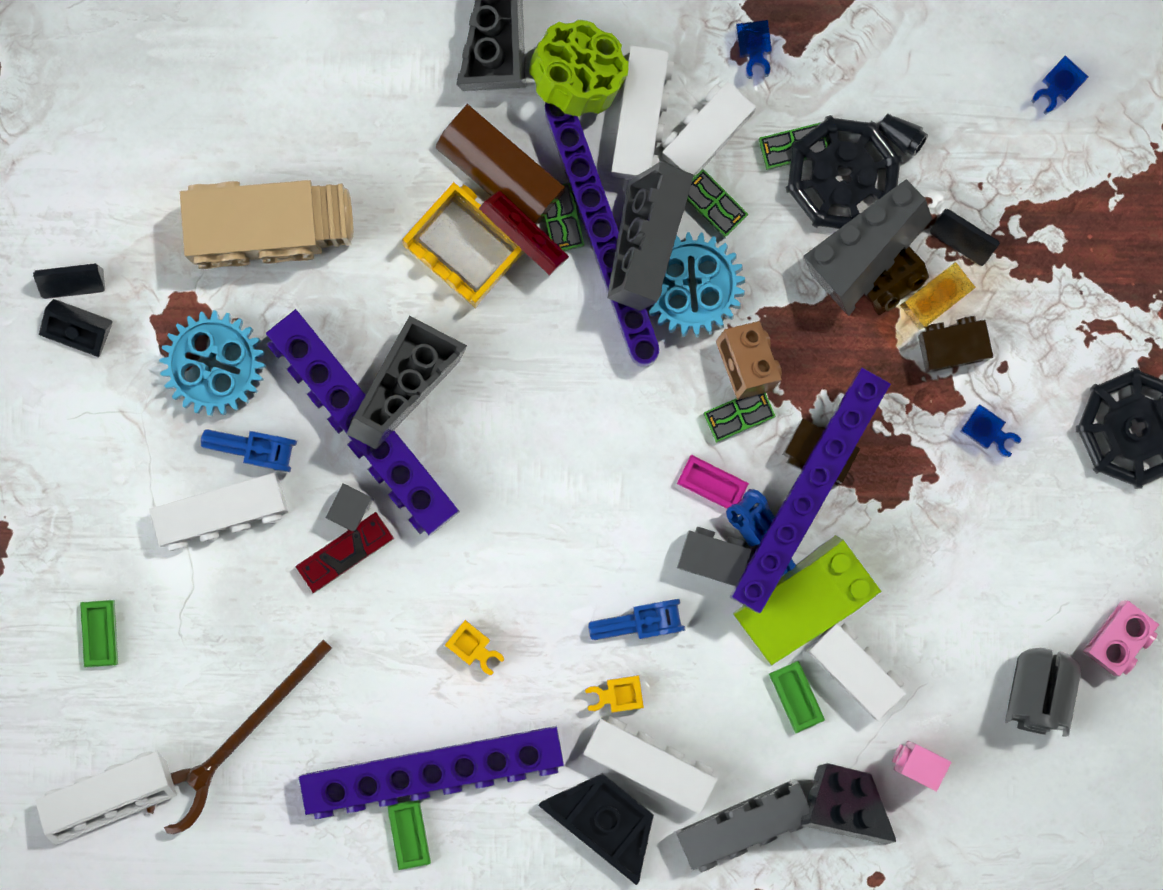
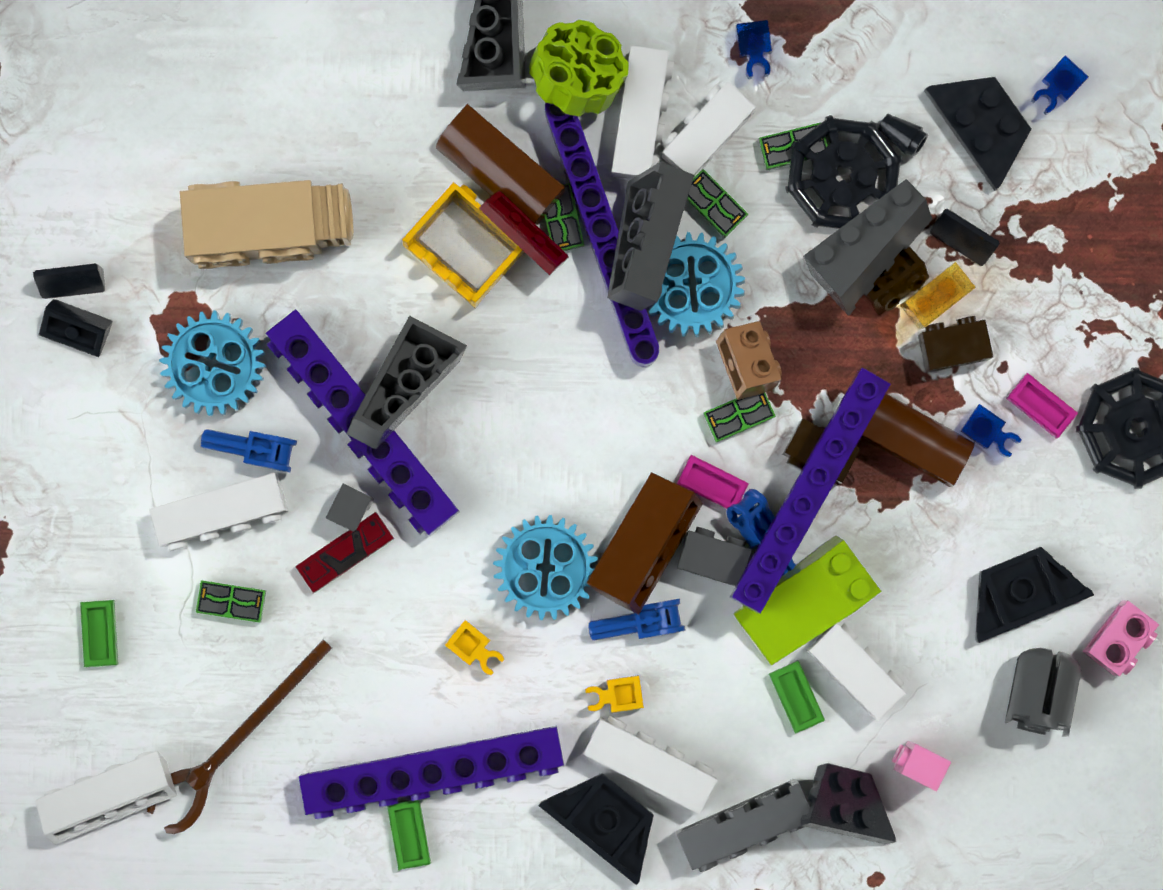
none -> tile [196,580,266,623]
none -> medium azure gear [493,515,598,620]
none -> reddish brown brick [587,472,703,615]
none -> reddish brown brick [860,393,975,487]
none -> black wing [924,77,1031,191]
none -> black wing [975,547,1094,643]
none -> dark pink tile [1006,373,1078,439]

